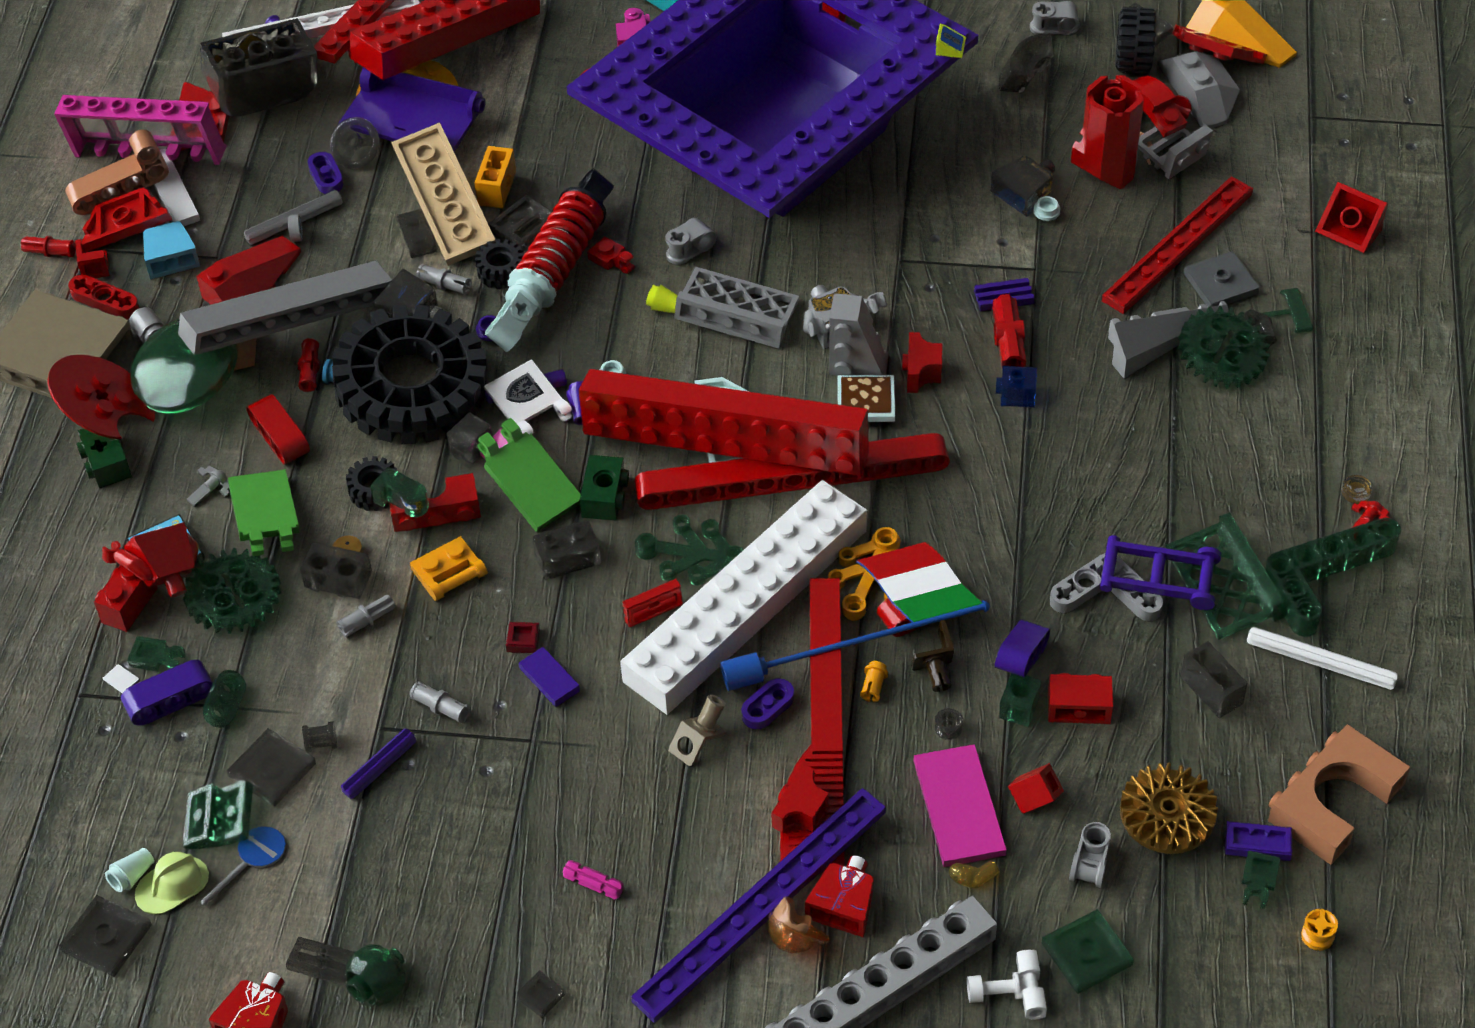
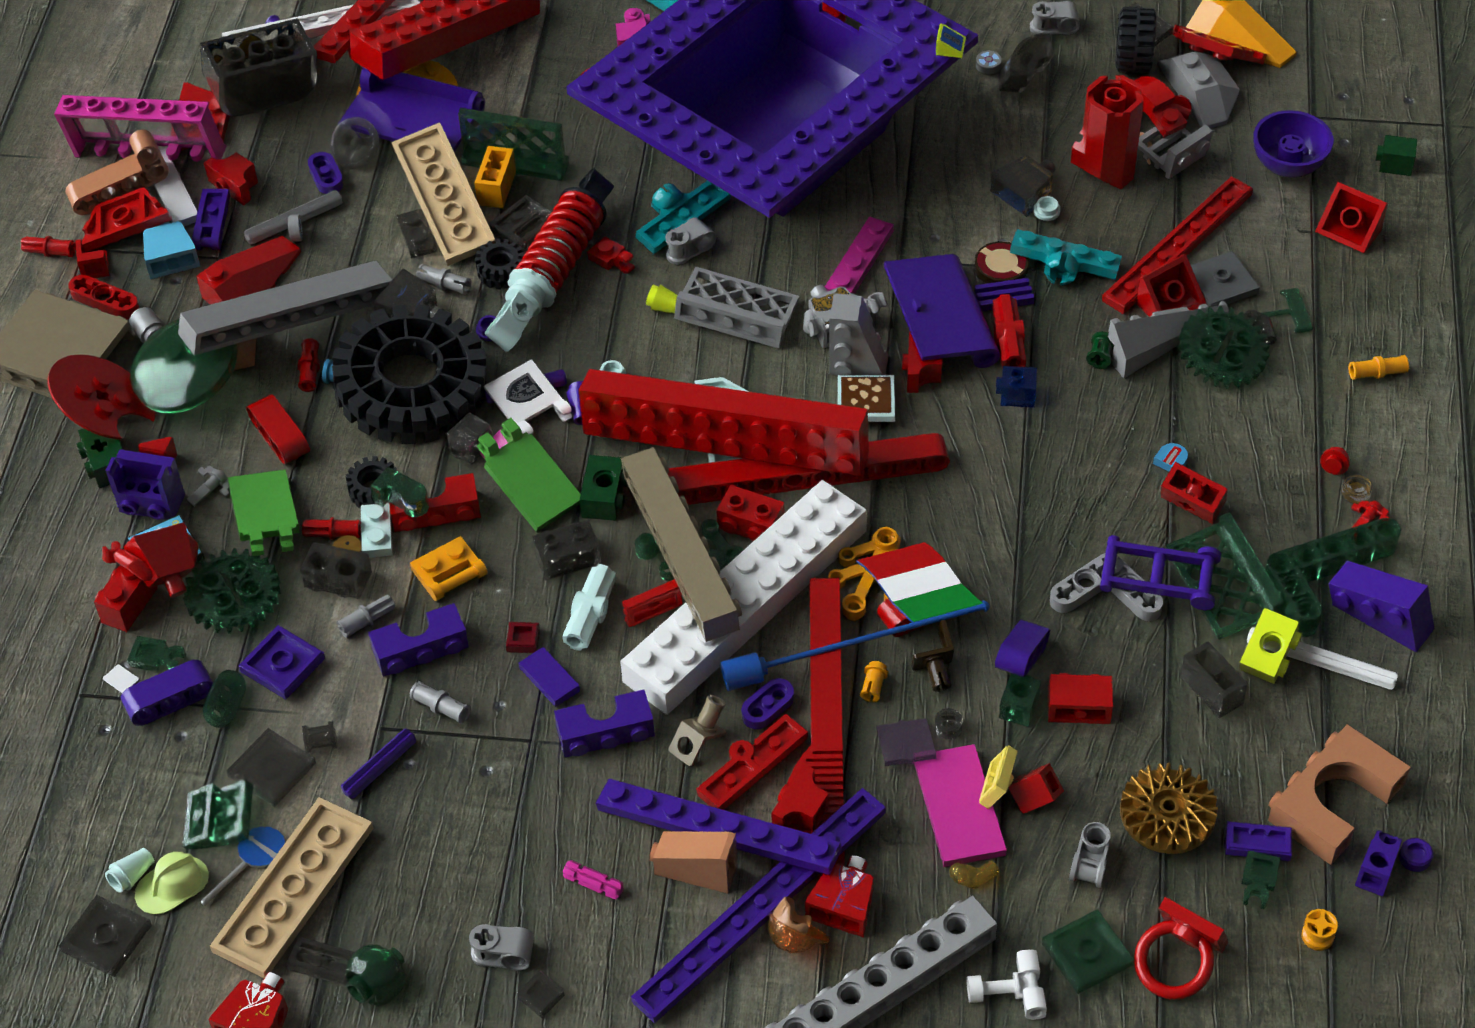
none -> dark purple piece [105,449,185,520]
none -> red slope [138,437,177,458]
none -> dark purple plate [192,189,231,250]
none -> red brick [204,152,258,206]
none -> tan plate [210,797,374,978]
none -> dark purple plate [238,625,325,700]
none -> red axle [302,517,361,540]
none -> light aqua plate [361,503,393,558]
none -> dark purple arch [368,603,469,677]
none -> clear green fence [458,108,569,181]
none -> light grey piece [469,924,534,971]
none -> dark purple arch [554,689,655,758]
none -> light aqua piece [562,564,617,651]
none -> dark purple plate [596,779,842,875]
none -> dark tan brick [621,447,742,642]
none -> teal plate [635,180,731,254]
none -> nougat slope [650,831,737,894]
none -> red hinge [696,714,808,810]
none -> red brick [716,485,785,541]
none -> dark pink plate [825,216,894,294]
none -> clear purple piece [876,718,936,766]
none -> dark purple door [884,254,1000,368]
none -> tile [974,241,1029,284]
none -> light grey tile [976,50,1002,75]
none -> light yellow plate [979,745,1018,809]
none -> teal plate [1010,229,1122,286]
none -> dark green bush [1086,331,1114,369]
none -> red tile [1134,897,1228,1000]
none -> red slope [1136,254,1207,317]
none -> dark azure tile [1153,443,1188,471]
none -> red brick [1161,462,1228,524]
none -> neon yellow brick [1240,608,1302,684]
none -> dark purple piece [1253,110,1334,178]
none -> red plate [1320,447,1350,475]
none -> dark purple wedge [1328,561,1435,652]
none -> light orange pin [1348,355,1409,380]
none -> dark purple leg [1355,830,1403,897]
none -> dark green brick [1375,135,1417,176]
none -> dark purple tile [1399,838,1433,872]

